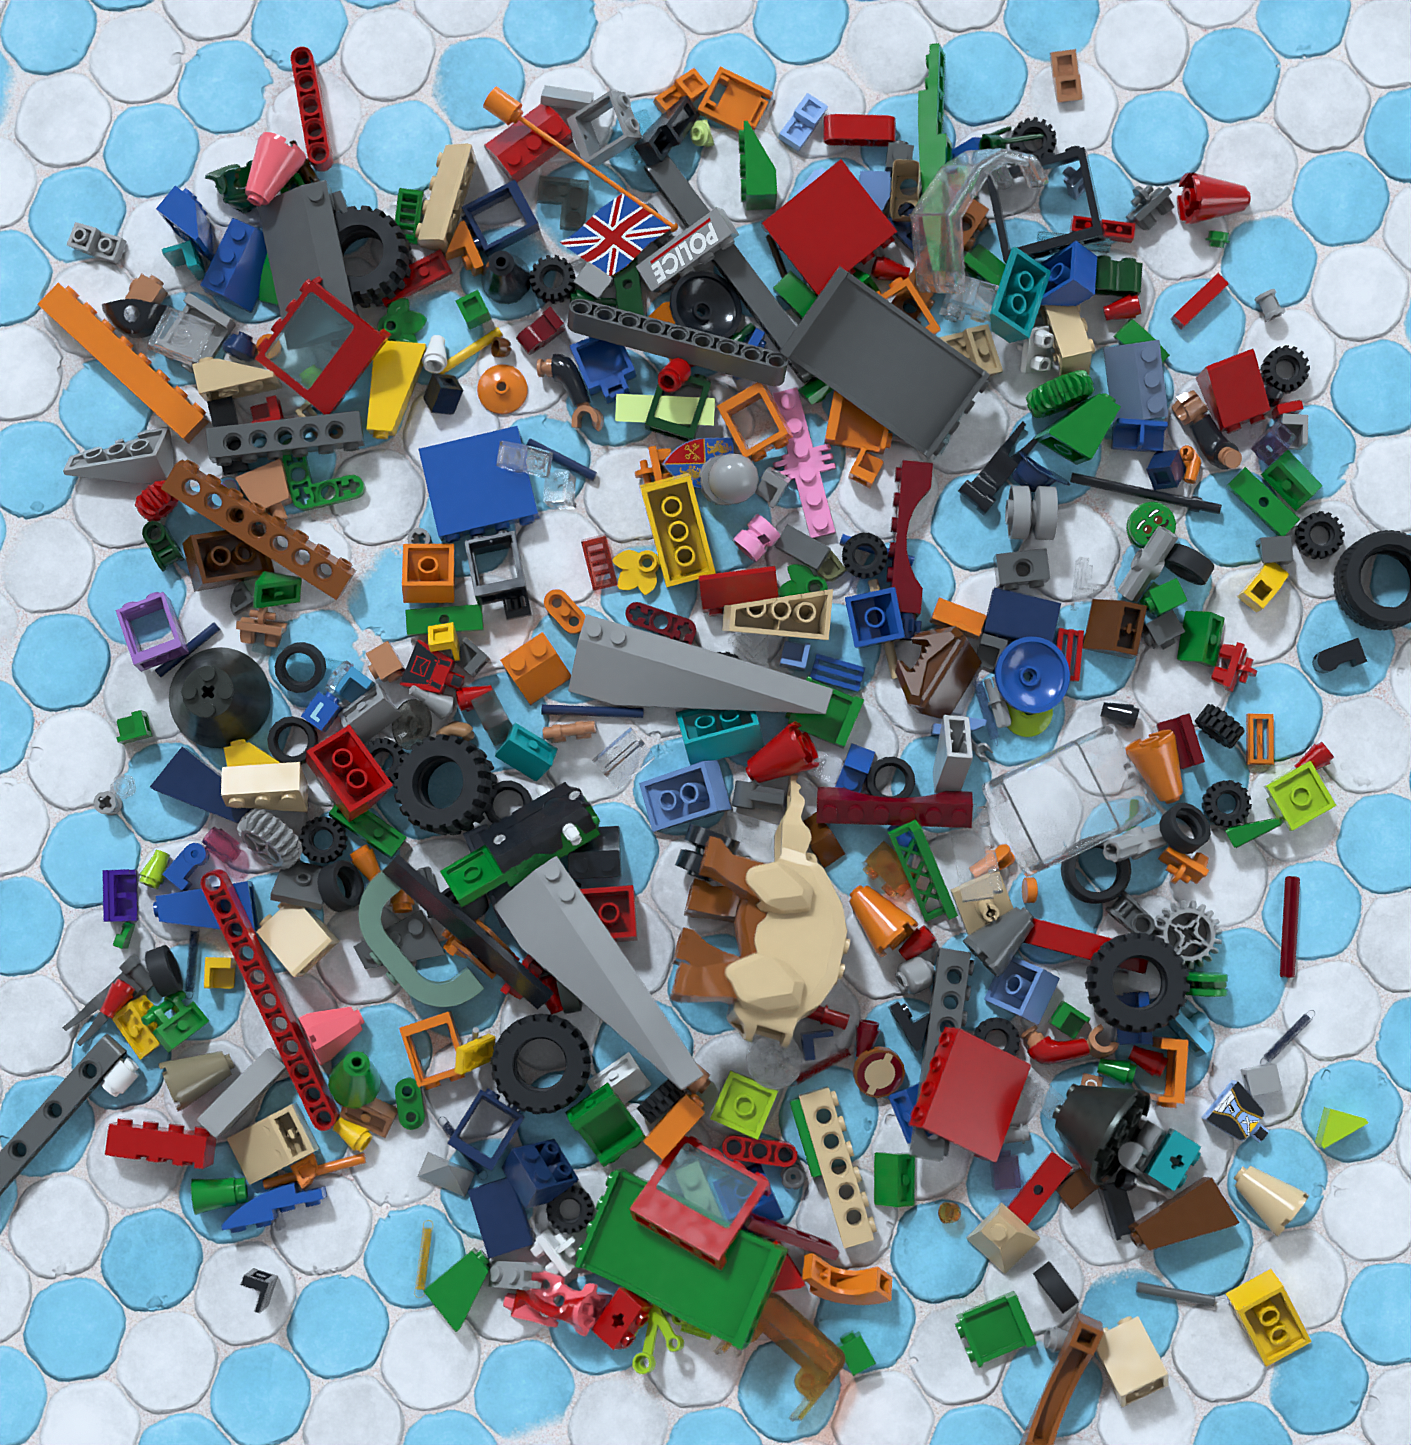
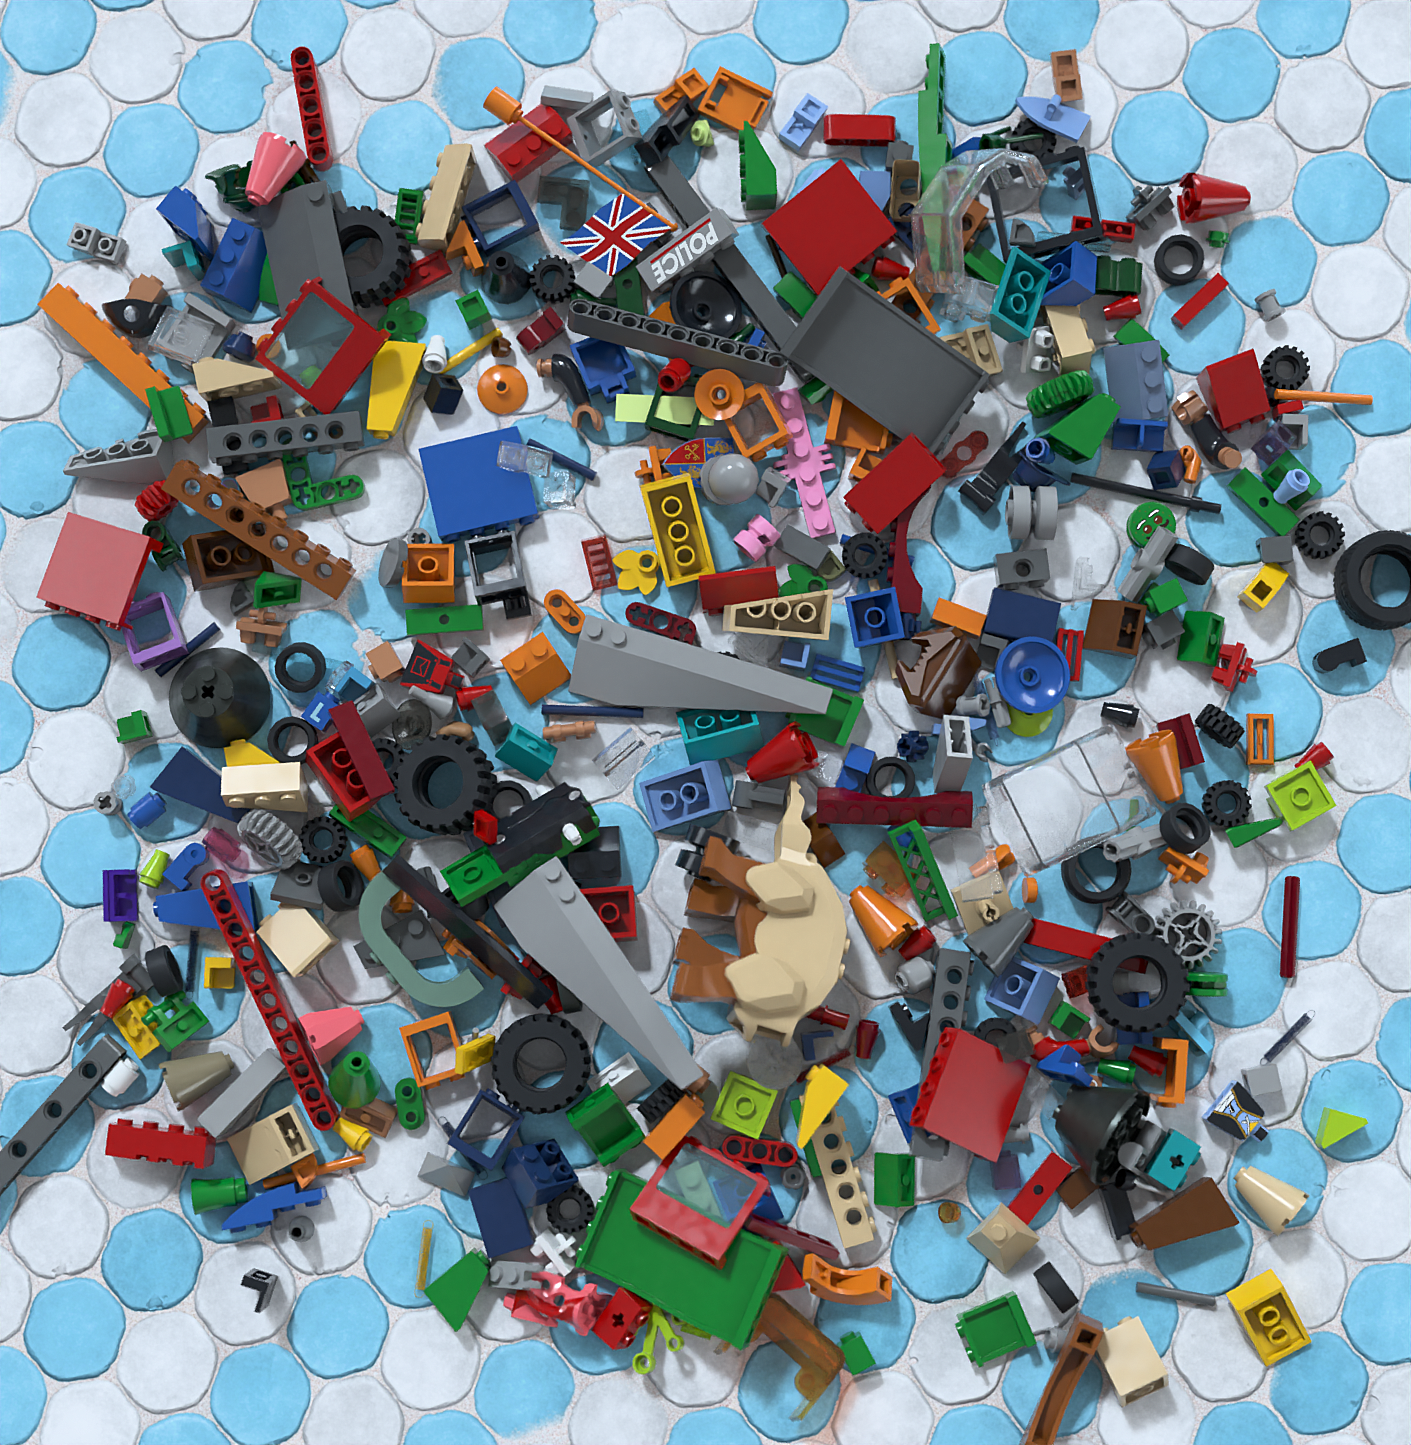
yellow panel [428,622,460,661] -> none
tile [853,1046,905,1098] -> none
none -> panel [36,512,163,631]
none -> blue brick [127,792,167,829]
none -> green panel [145,386,194,443]
none -> dark grey cone [289,1216,315,1242]
none -> dark red tile [328,700,395,802]
none -> dark grey tile [378,538,408,588]
none -> red tile [474,809,497,845]
none -> orange dish [694,369,745,420]
none -> yellow slope [796,1063,849,1149]
none -> red panel [843,432,947,534]
none -> dark blue gear [897,731,929,762]
none -> clear red piece [940,430,989,479]
none -> light grey bush [956,694,990,717]
none -> clear smoke panel [996,1026,1036,1063]
none -> dark grey tile [1009,219,1036,247]
none -> medium blue shield [1015,95,1091,143]
none -> blue cone [1026,437,1055,464]
none -> blue slope [1036,1044,1093,1087]
none -> clear red tile [1061,965,1088,998]
none -> black tyre [1154,234,1204,286]
none -> light blue cone [1273,469,1310,504]
none -> orange bar [1274,389,1373,405]

